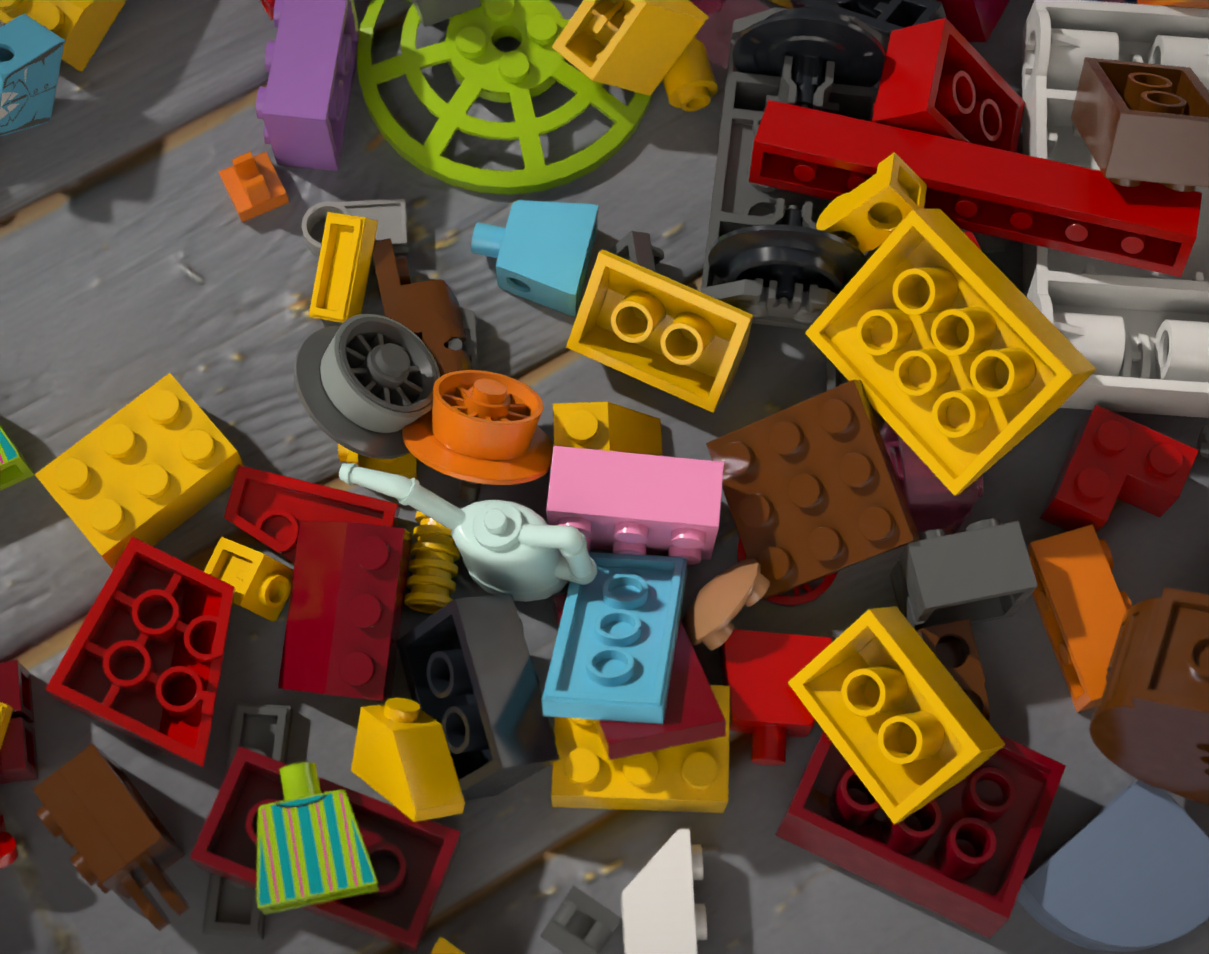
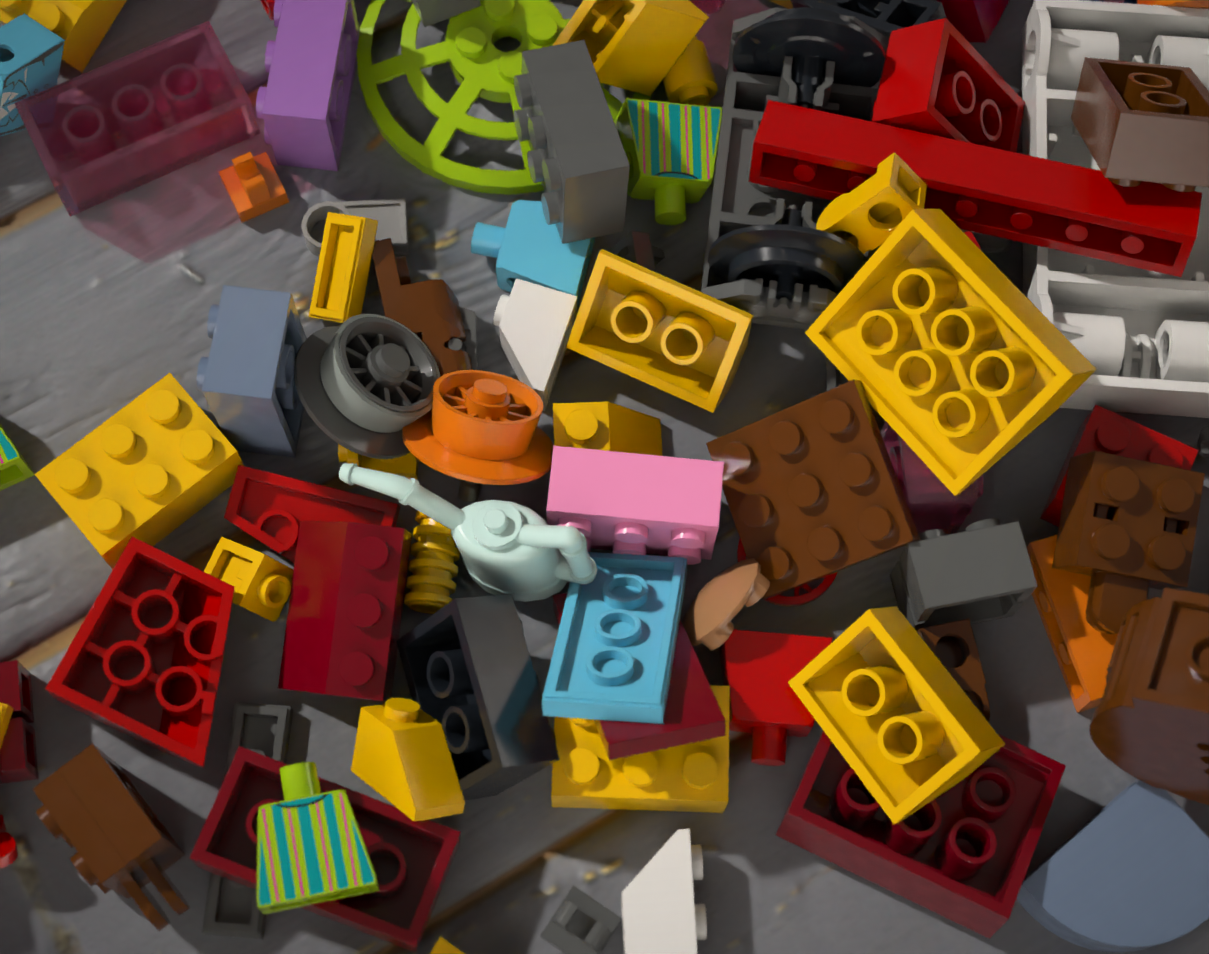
none -> clear pink brick [14,21,261,217]
none -> sand blue brick [197,285,307,458]
none -> white slope [493,278,577,411]
none -> dark grey brick [514,40,630,244]
none -> lime torso [614,98,722,225]
none -> reddish brown brick [1052,451,1205,634]

